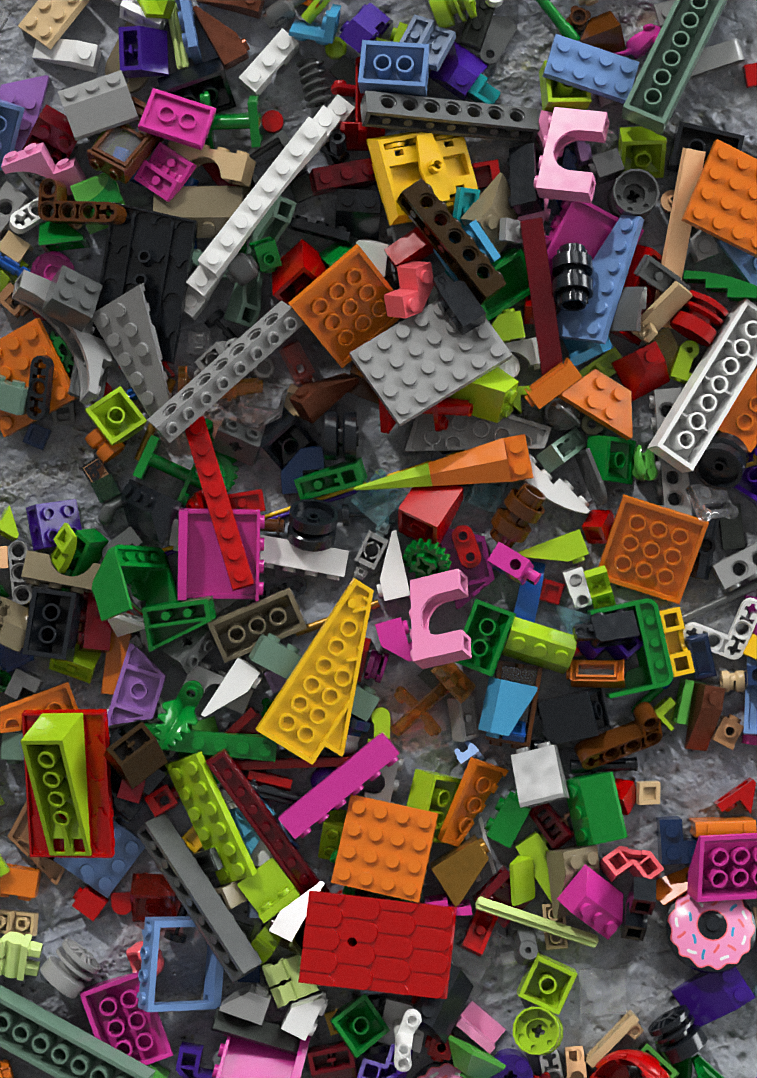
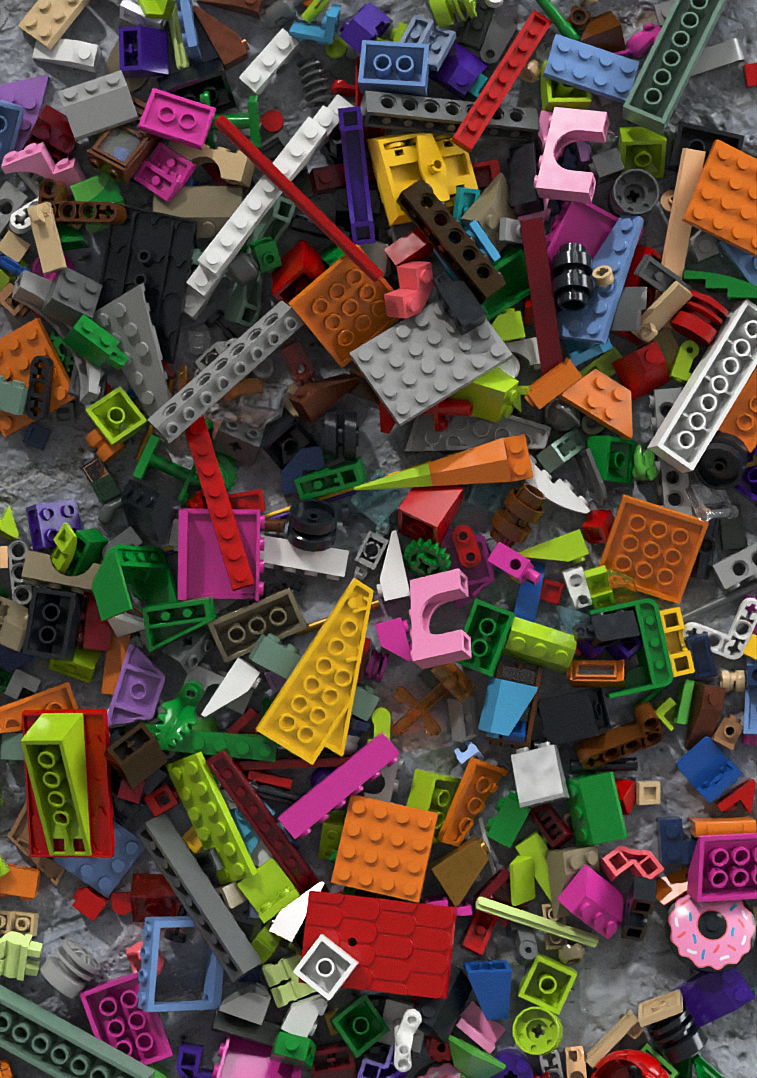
none -> tan hinge [27,202,67,274]
none -> green hinge [62,314,128,370]
none -> red axle [214,115,383,282]
none -> green torso [270,1031,317,1070]
none -> white brick [293,934,359,1001]
none -> dark purple arch [338,106,375,245]
none -> red plate [450,10,552,153]
none -> blue slope [463,960,512,1021]
none -> light nougat tile [518,59,540,83]
none -> dark tan plate [558,943,585,965]
none -> tan bush [592,265,614,287]
none -> clear yellow slope [607,568,638,603]
none -> tan plate [638,989,683,1027]
none -> blue bracket [676,736,743,803]

